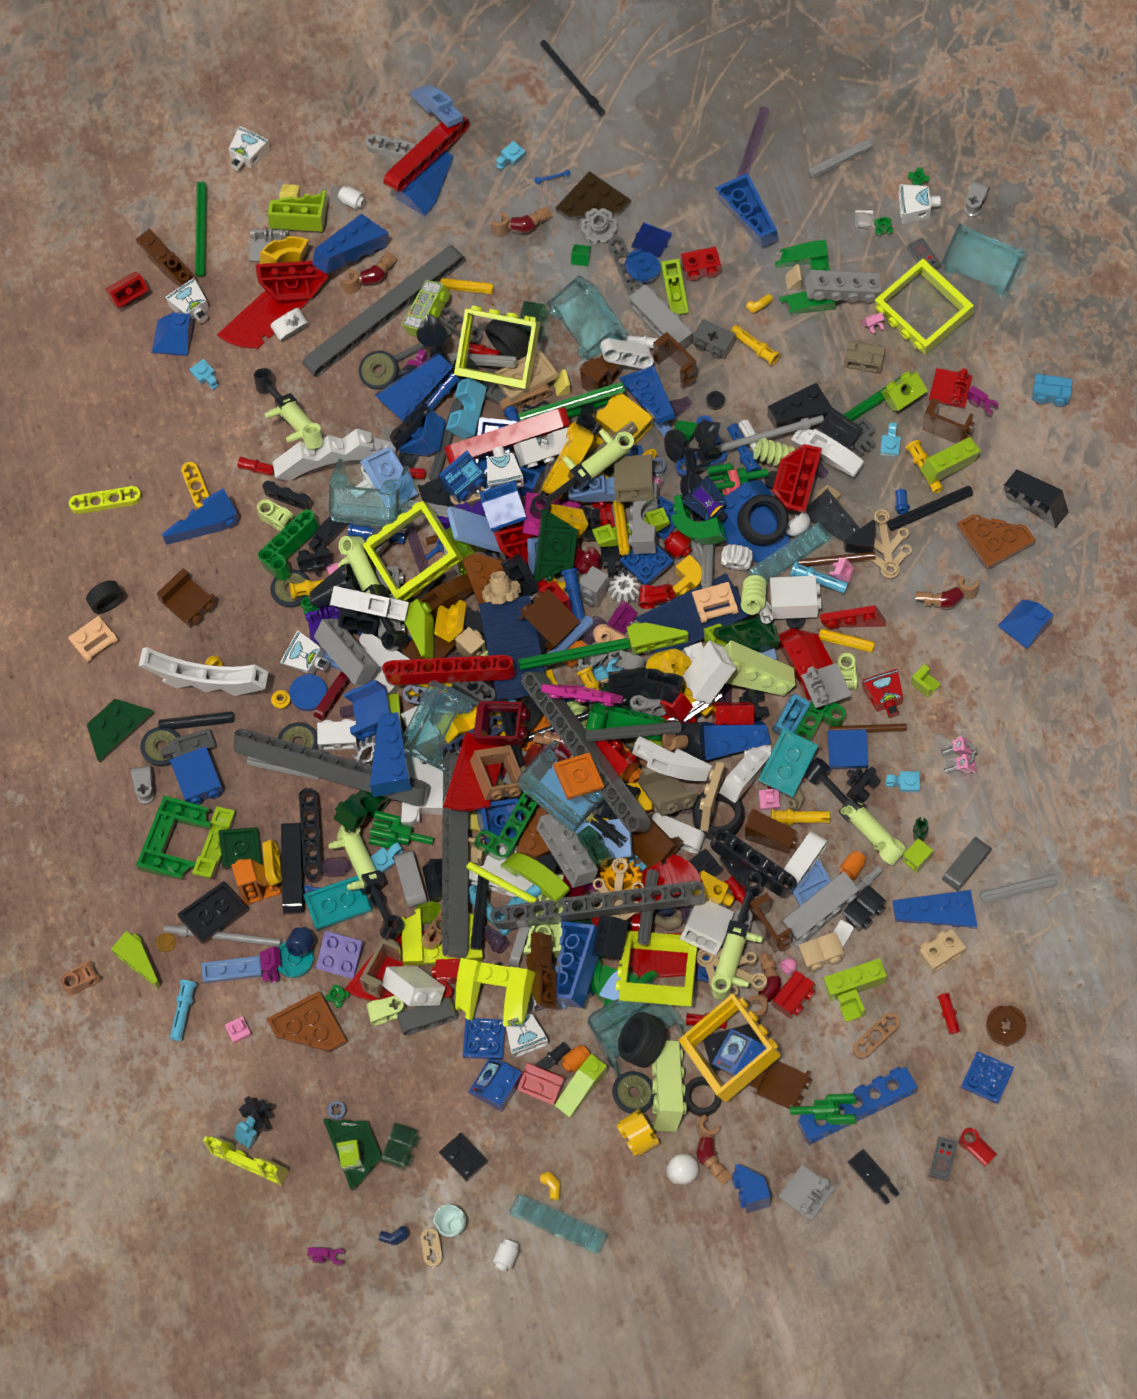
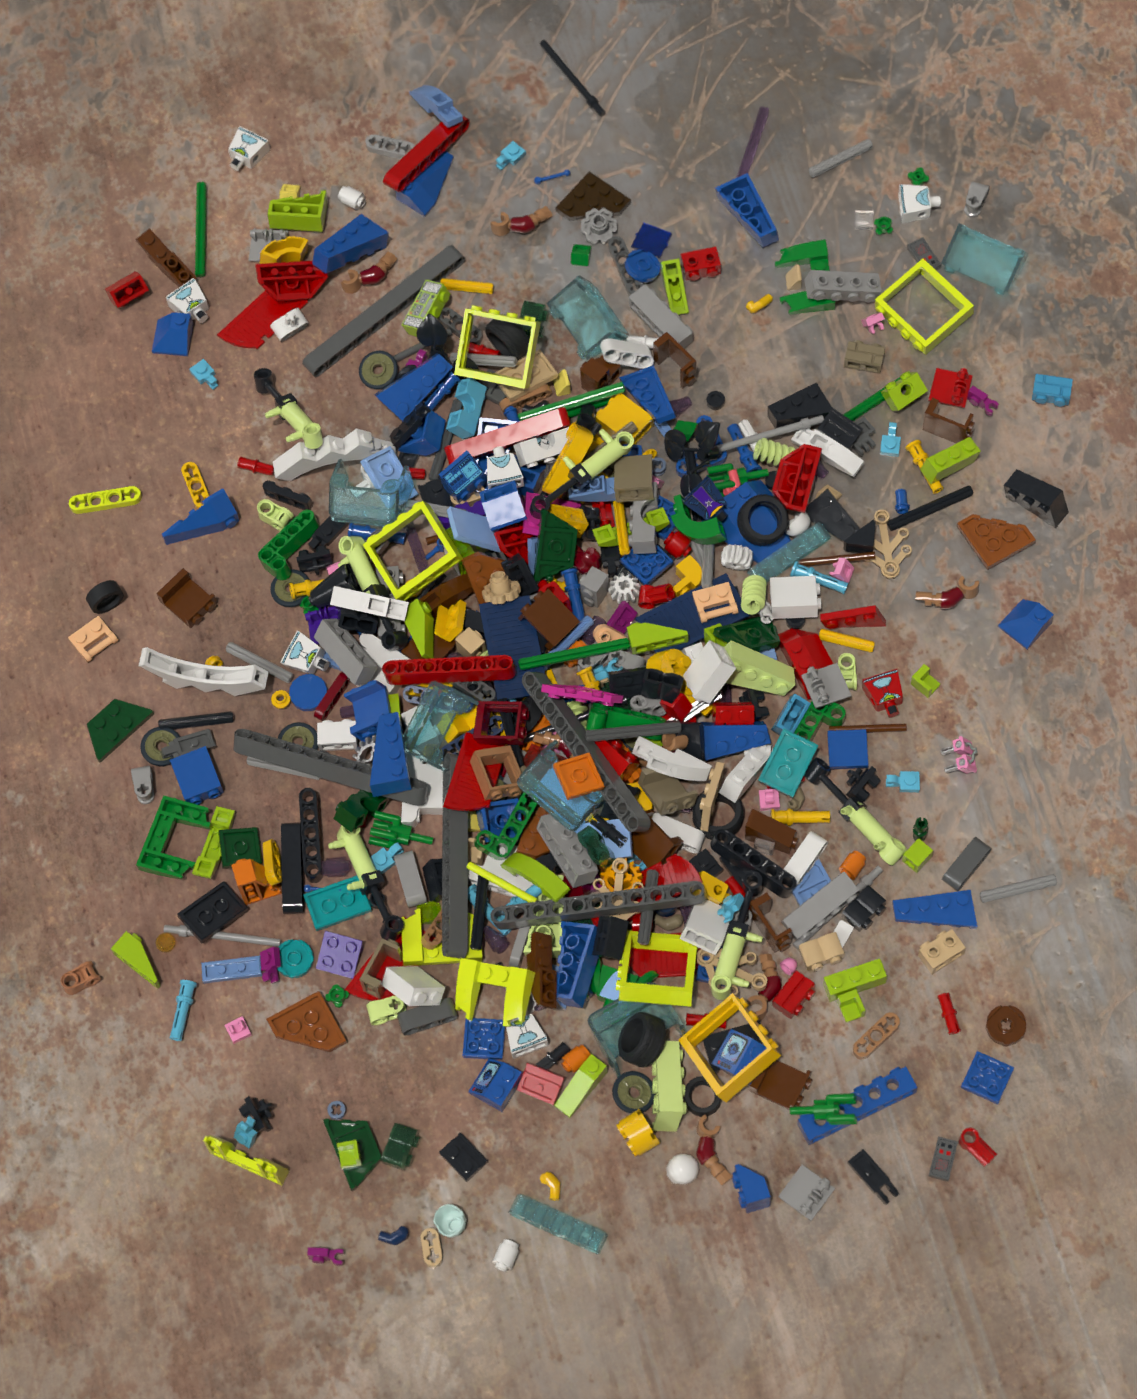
dark blue head [285,927,315,957] -> none
red brick [432,959,460,999] -> none
dark grey brick [693,319,736,359] -> none
yellow pin [731,324,781,366] -> none
none -> light grey axle [226,642,293,683]
none -> medium azure plate [717,893,745,923]
none -> clear tile [754,838,775,856]

